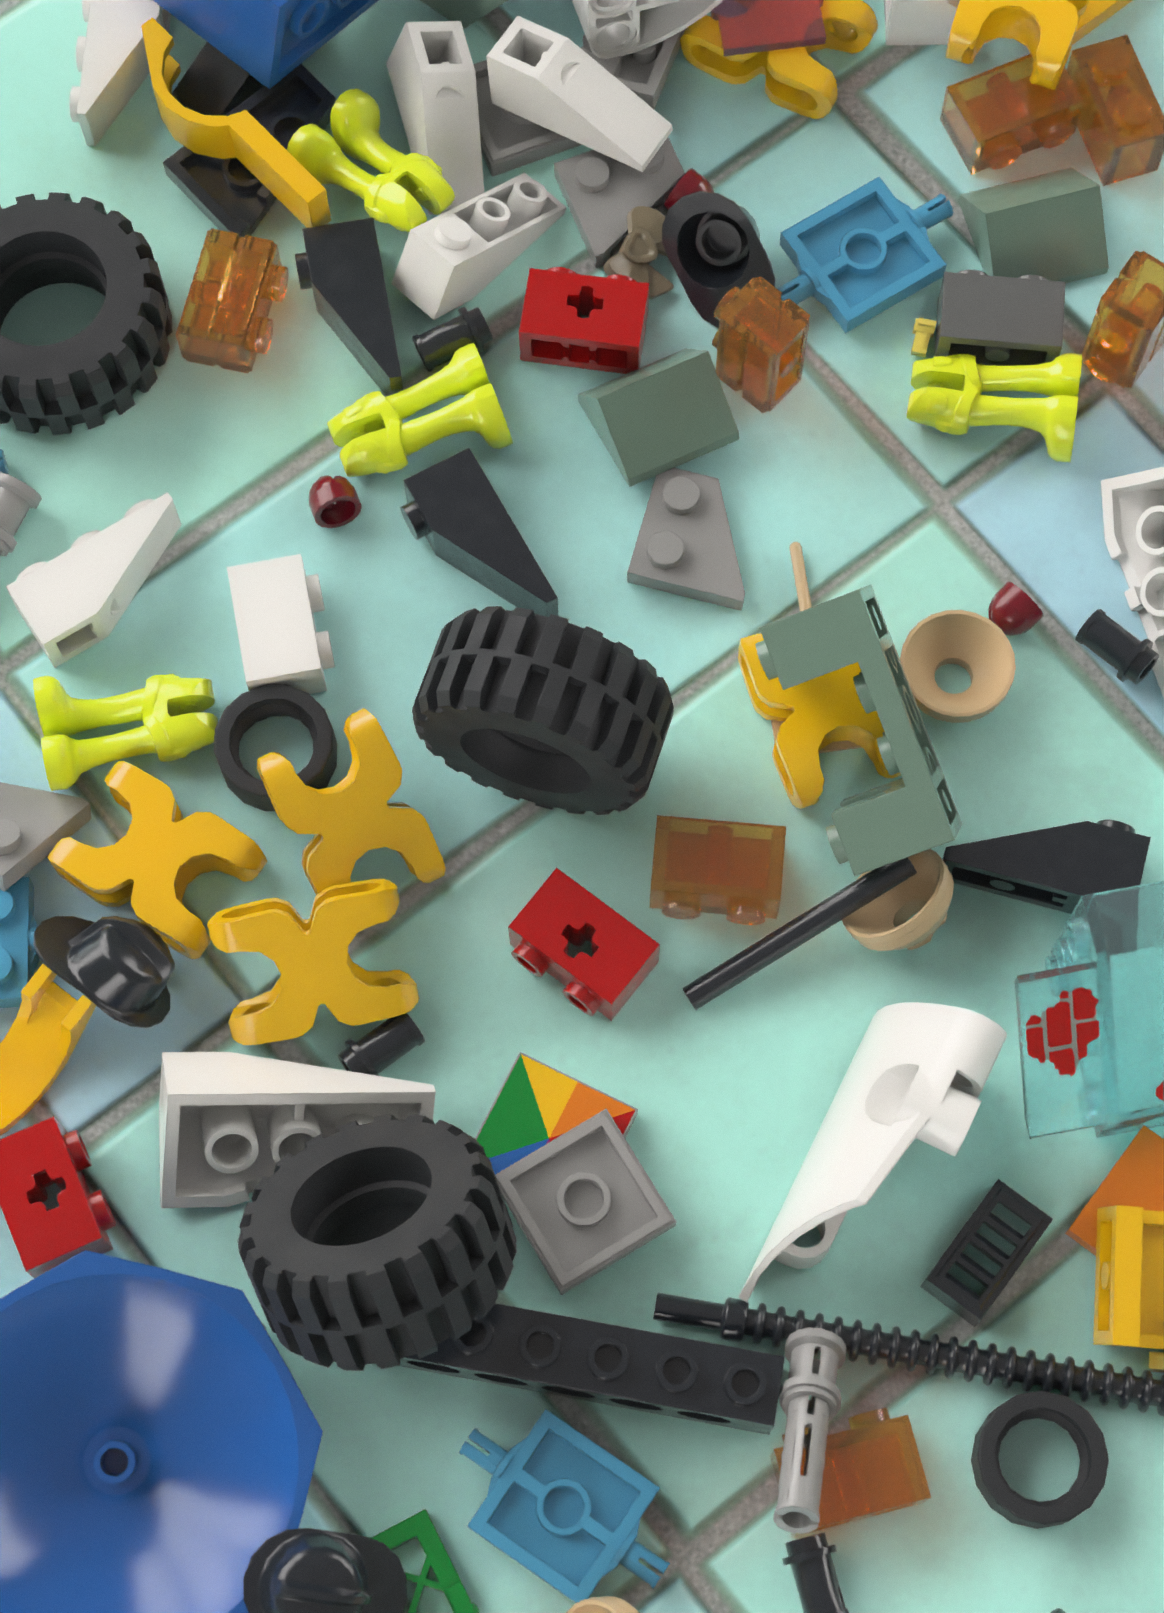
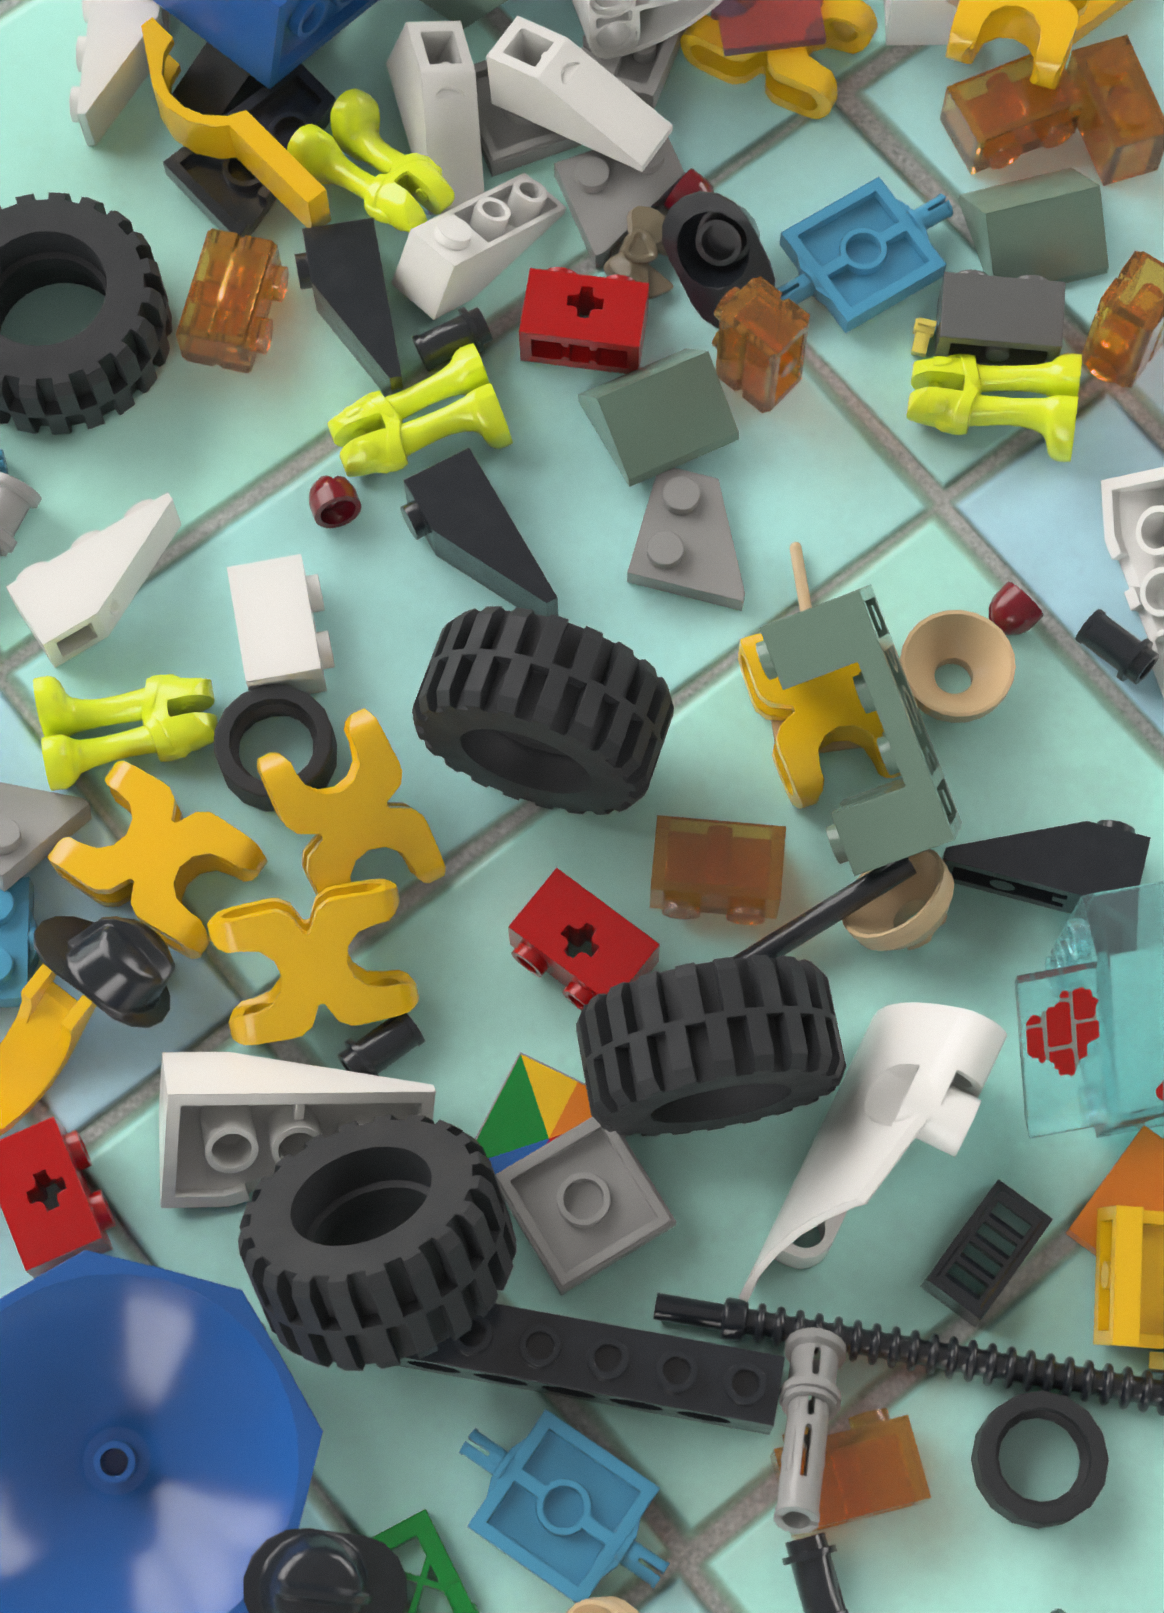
none -> black tyre [576,955,846,1136]

